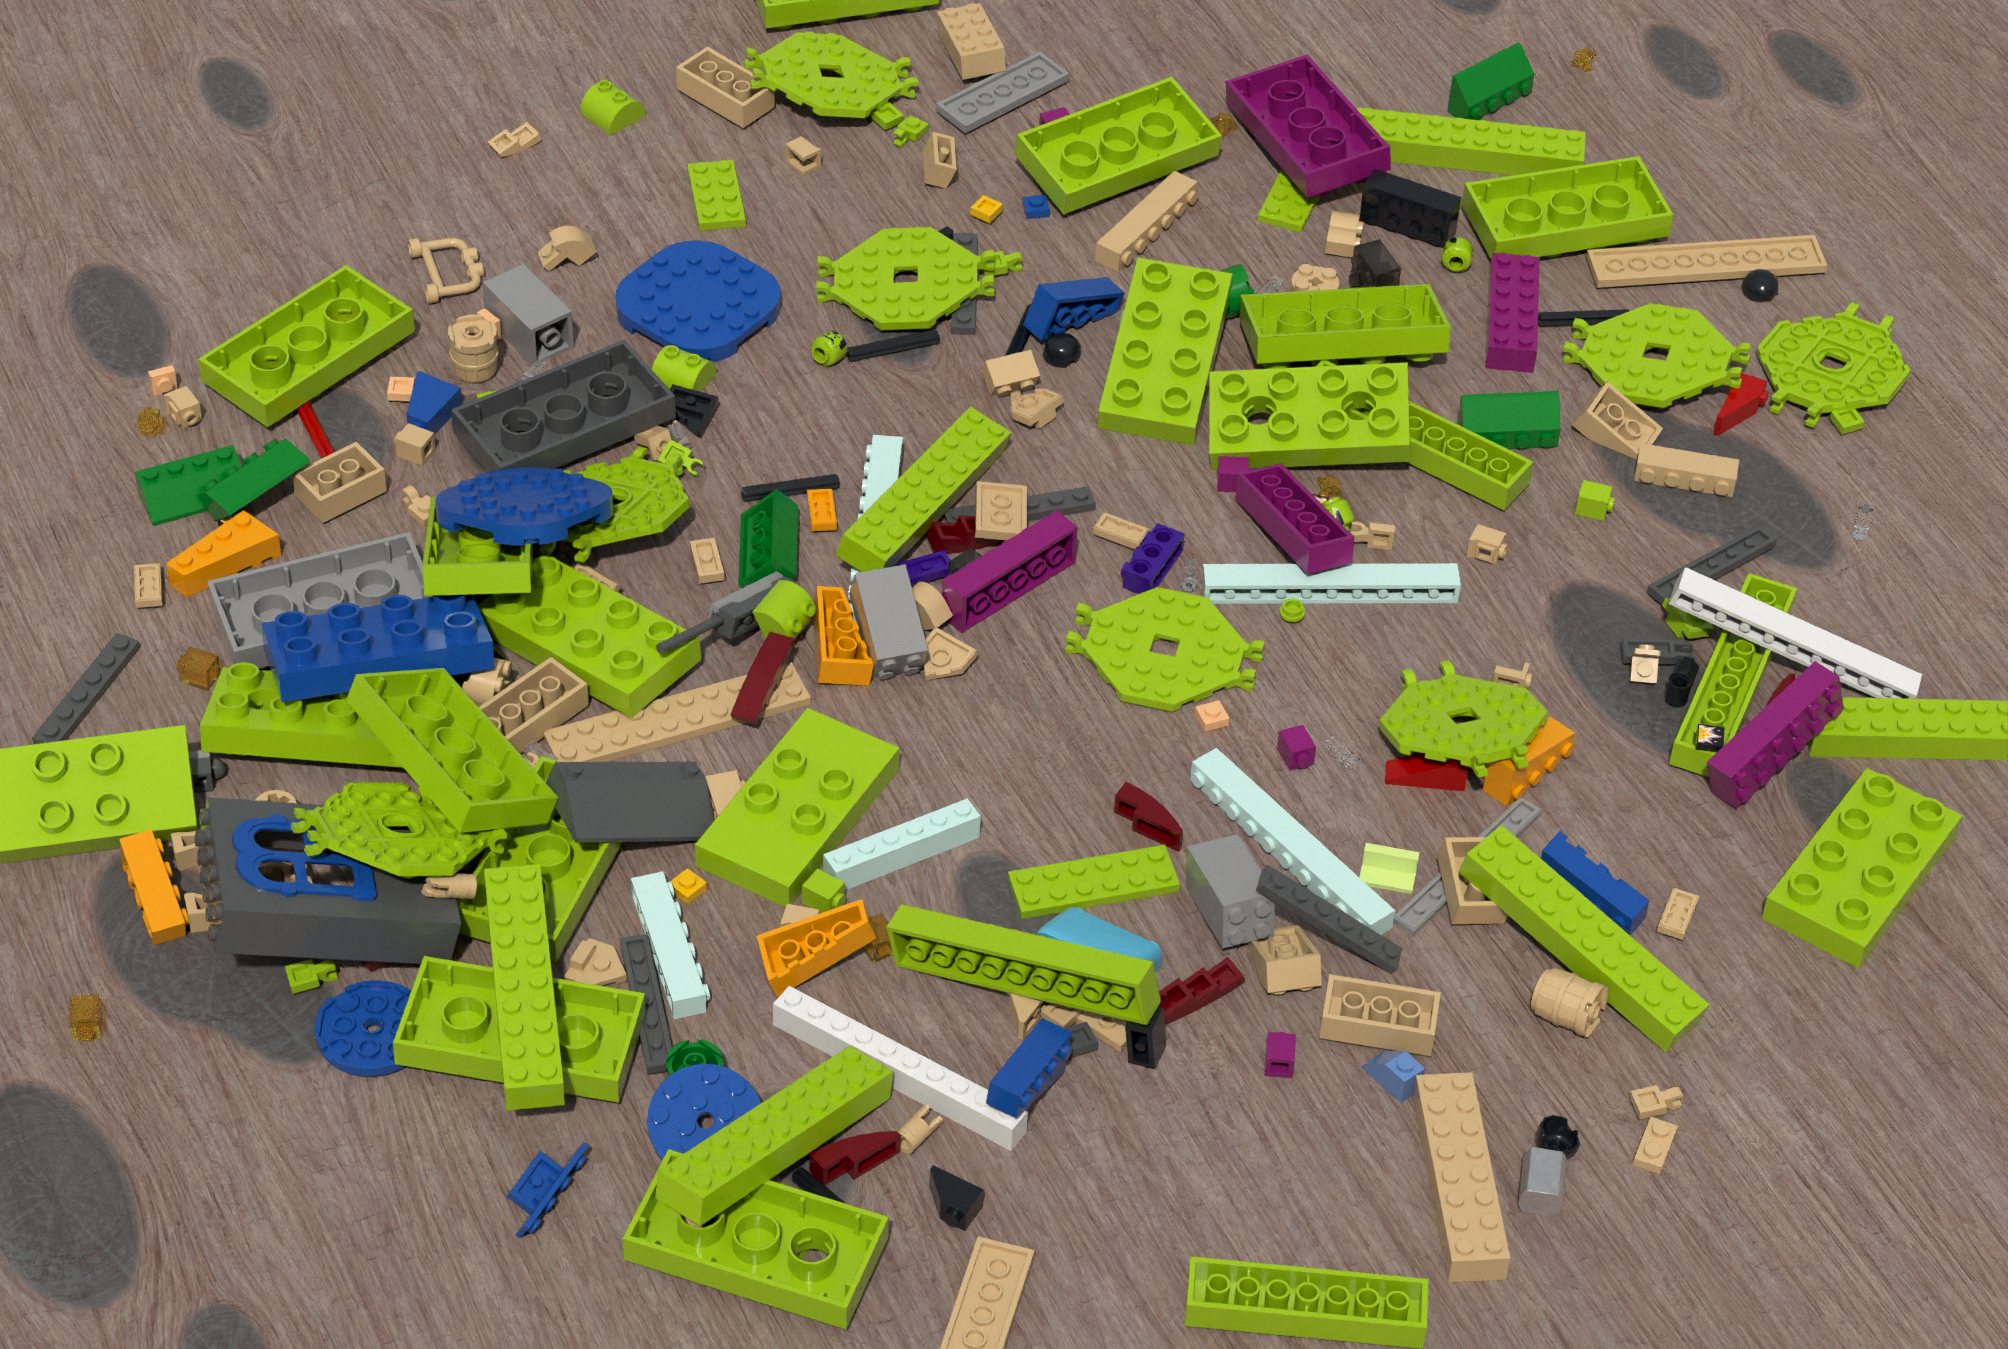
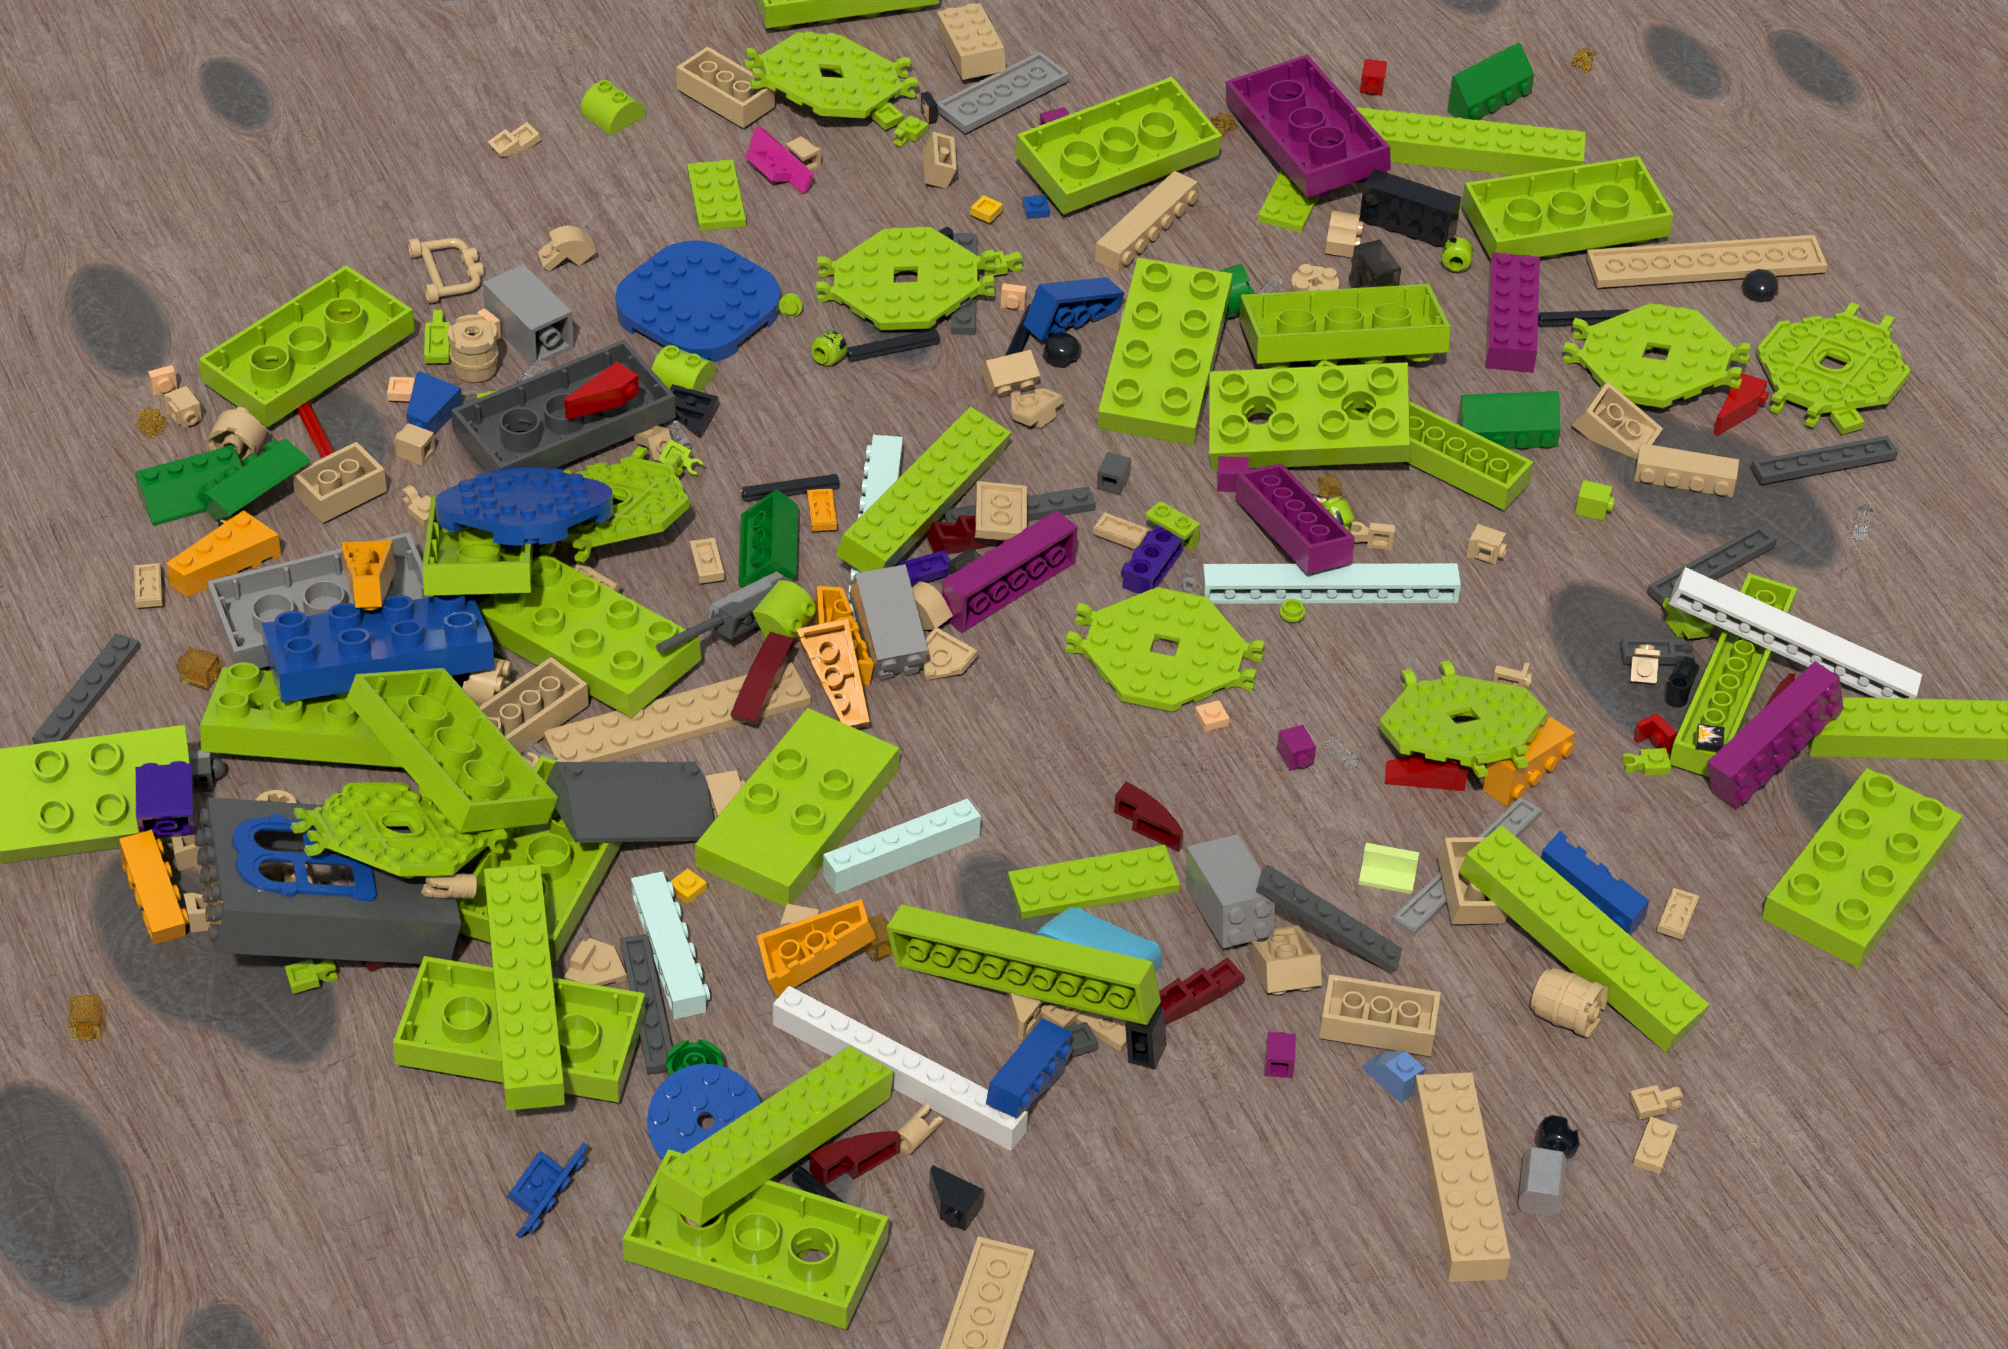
blue plate [315,980,411,1076] -> none
lime brick [802,869,846,913] -> none
lime brick [1184,1256,1428,1349] -> none
light aqua brick [1190,748,1395,935] -> none
none -> dark purple slope [136,761,196,837]
none -> tan brick [208,407,267,465]
none -> light orange wedge [341,540,396,610]
none -> lime hinge [424,310,450,363]
none -> red slope [564,361,639,419]
none -> dark pink bracket [745,126,814,193]
none -> lime plate [779,293,803,317]
none -> light orange wedge [796,619,870,729]
none -> black tile [920,92,937,125]
none -> light nougat plate [1001,283,1027,311]
none -> dark grey brick [1097,452,1131,495]
none -> lime bracket [1146,501,1201,550]
none -> red brick [1360,59,1387,96]
none -> lime plate [1622,748,1672,776]
none -> red bracket [1634,713,1677,753]
none -> dark grey plate [1751,435,1898,484]

